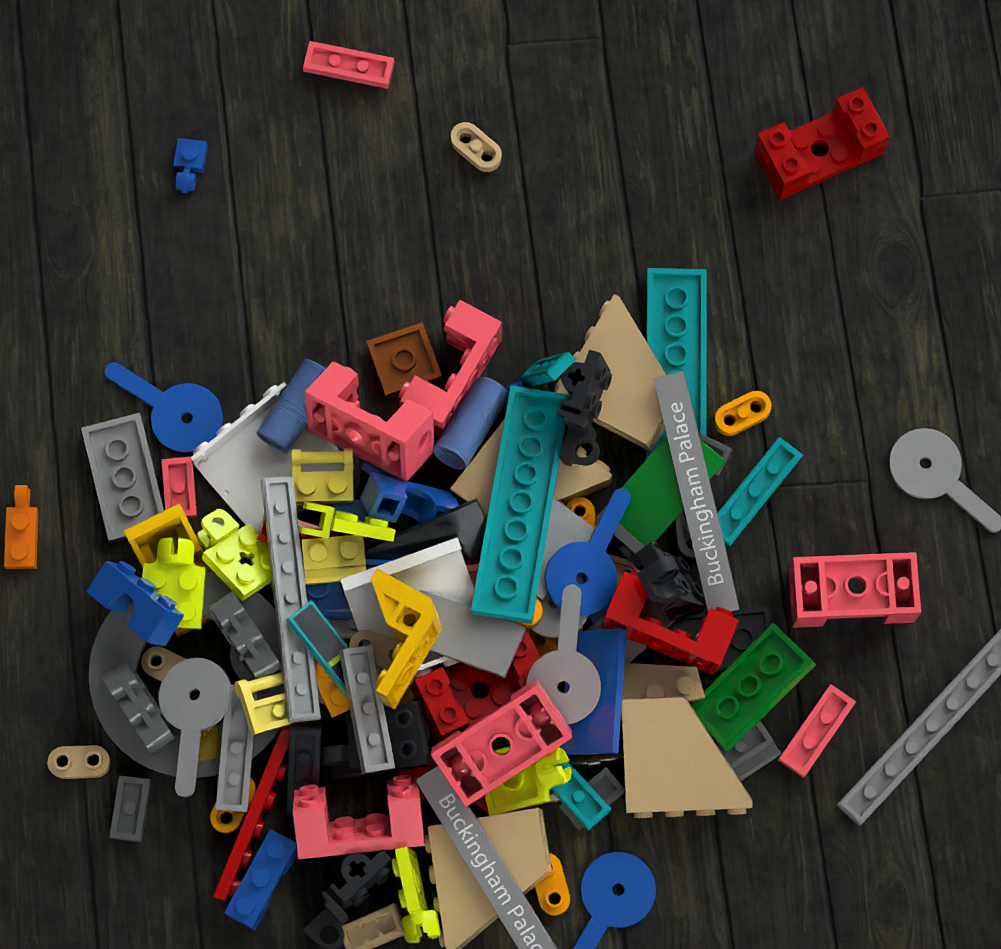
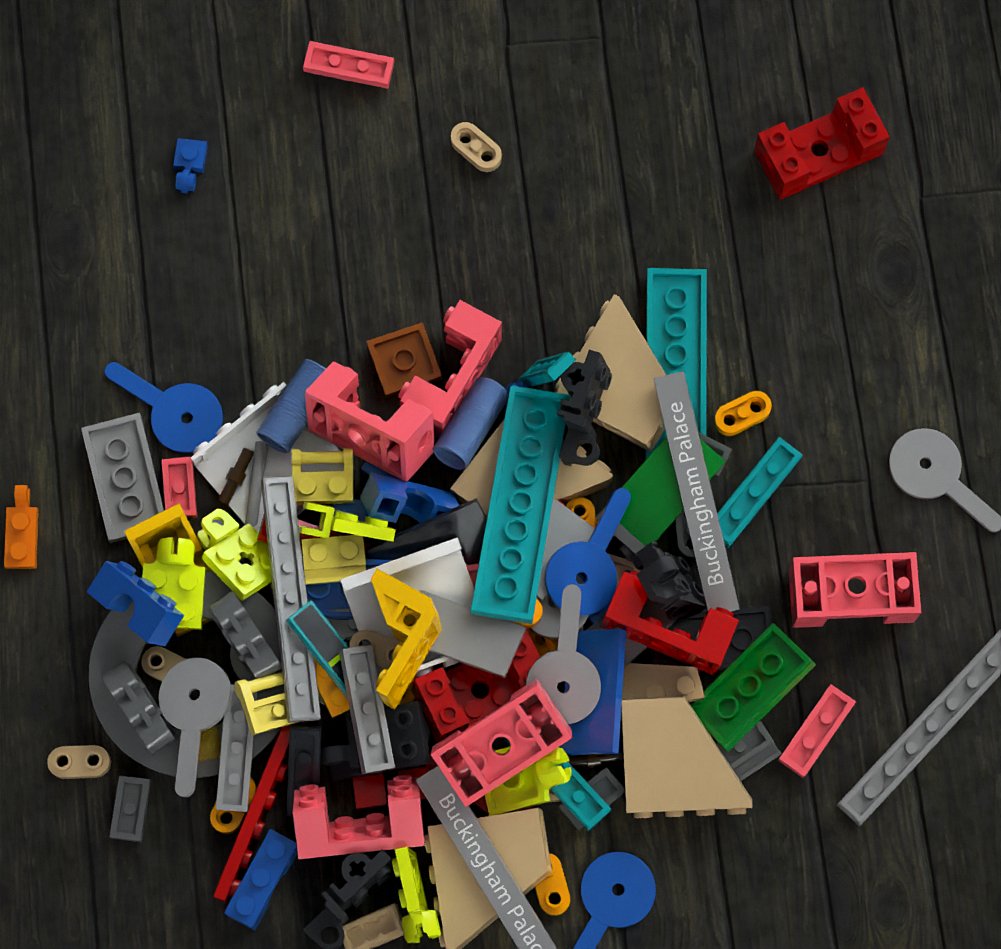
none -> dark brown bar [217,448,254,506]
none -> light grey bar [245,441,267,528]
none -> red tile [353,774,388,810]

